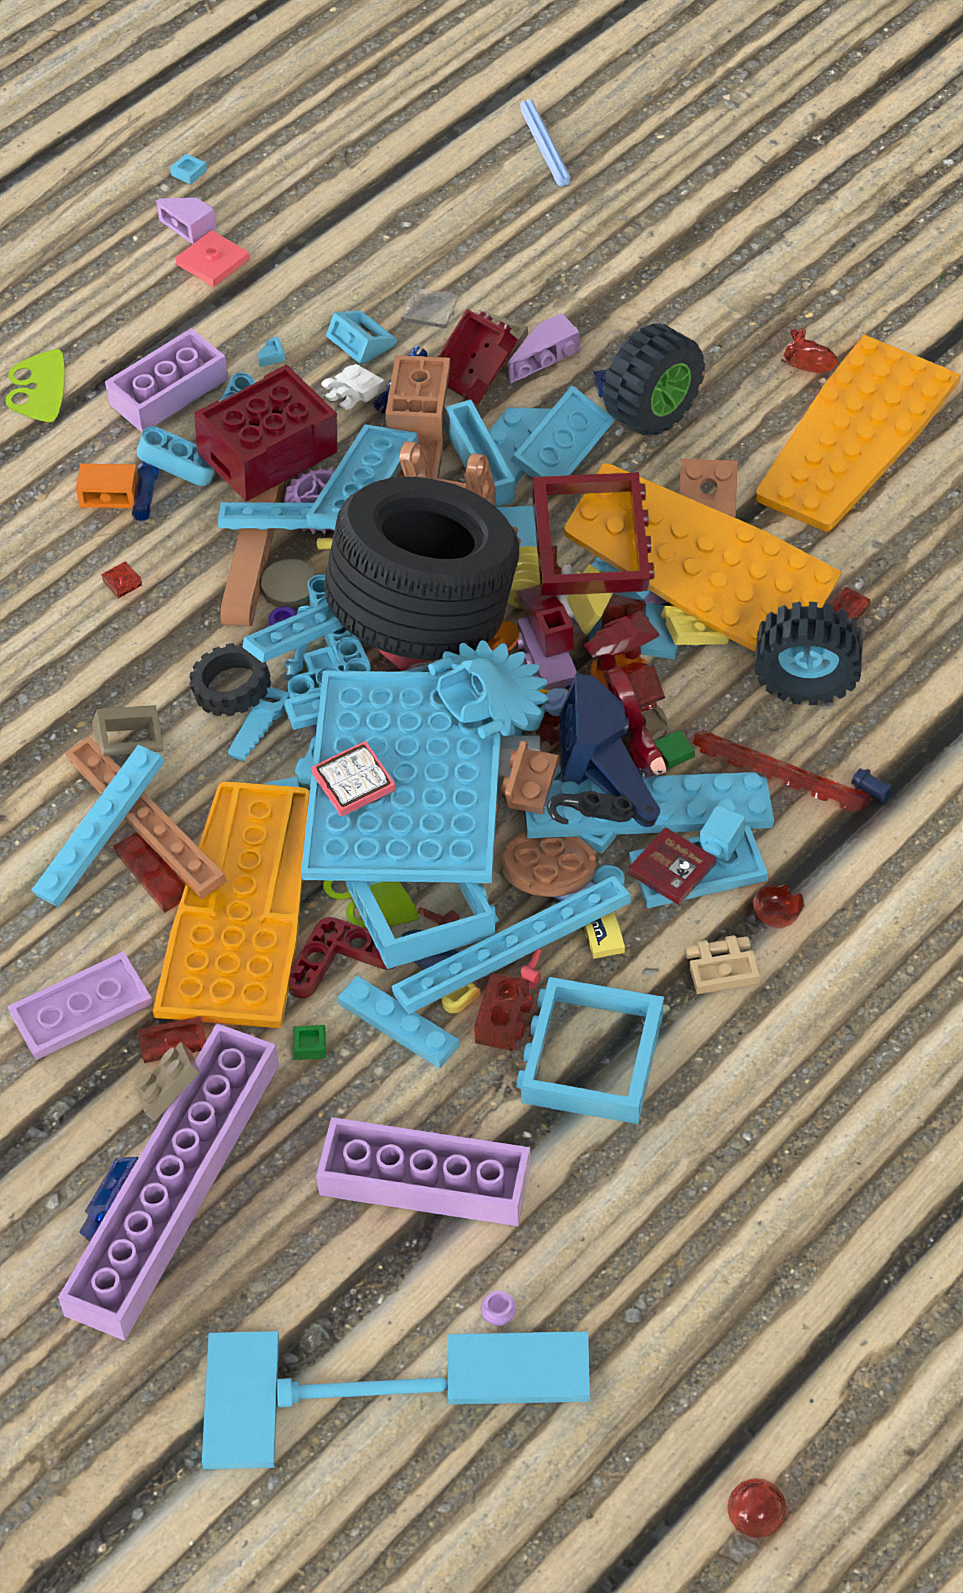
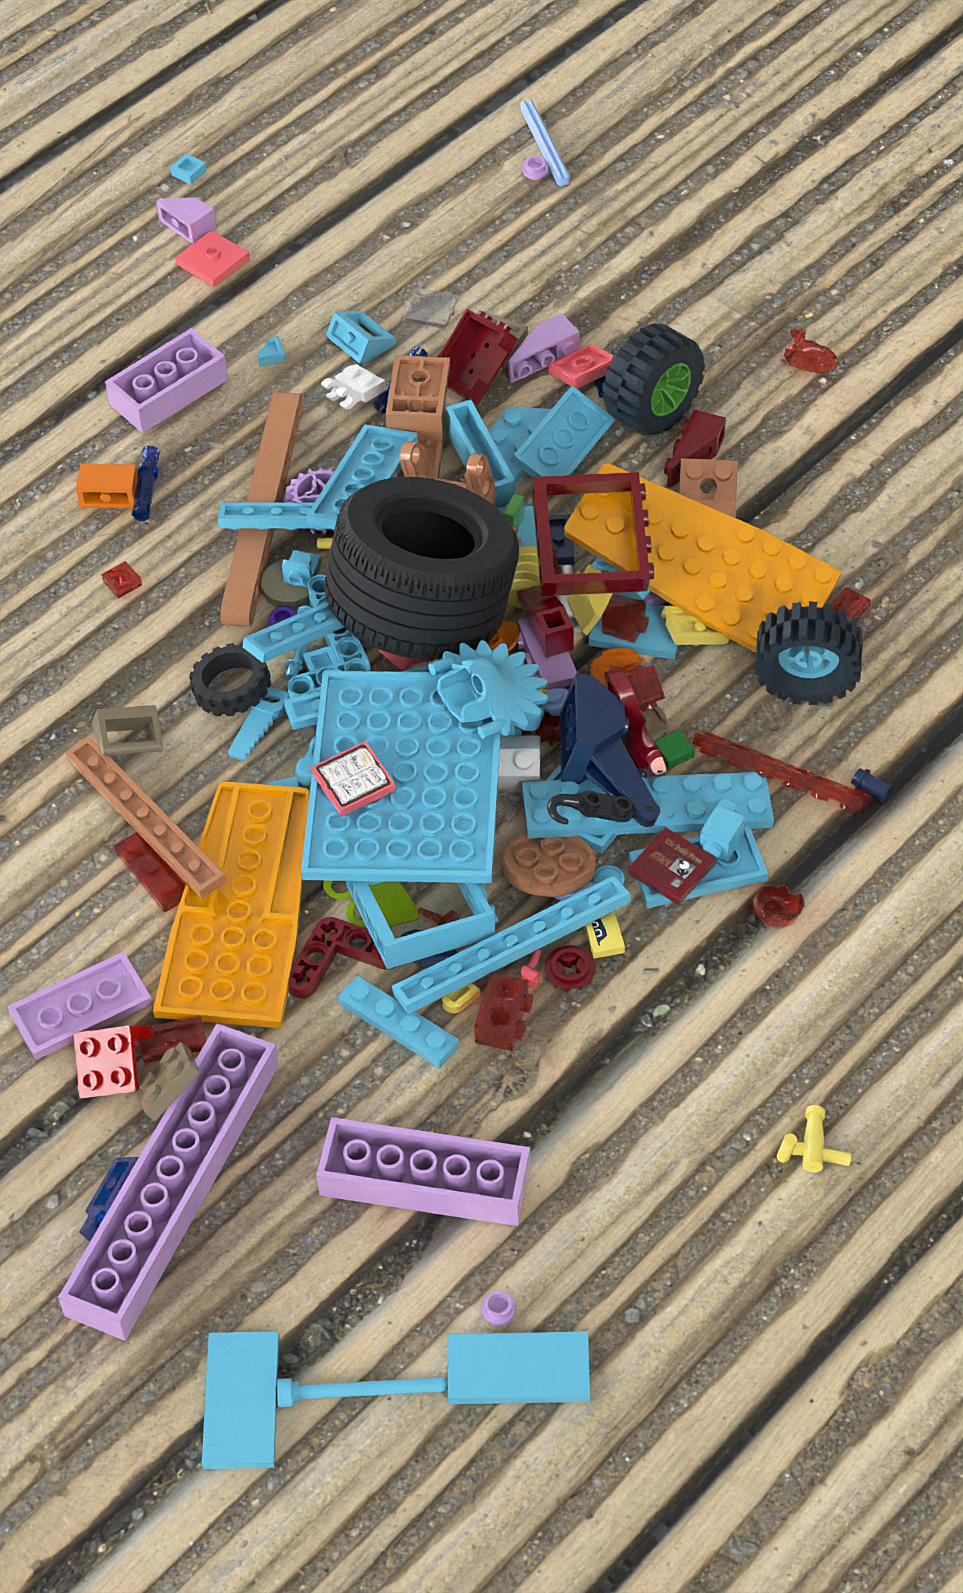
lime piece [6,349,65,422] -> none
medium azure plate [31,745,165,908] -> none
medium azure beam [136,372,255,486] -> none
dark red container [194,364,337,502] -> none
green tile [293,1025,327,1060] -> none
nougat bracket [502,740,559,815] -> none
medium azure window [516,977,664,1124] -> none
dark red connector [584,611,659,671] -> none
tan plate [685,935,760,994] -> none
clear red piece [728,1478,786,1538] -> none
light orange wing [756,335,961,532] -> none
none -> bracket [74,1025,151,1098]
none -> medium azure bracket [282,550,322,587]
none -> bright green tile [503,494,525,528]
none -> lavender plate [523,156,548,180]
none -> dark red gear [545,945,596,992]
none -> coral tile [547,344,614,389]
none -> dark blue plate [549,514,575,565]
none -> dark red slope [664,410,726,488]
none -> light yellow piece [777,1105,851,1173]

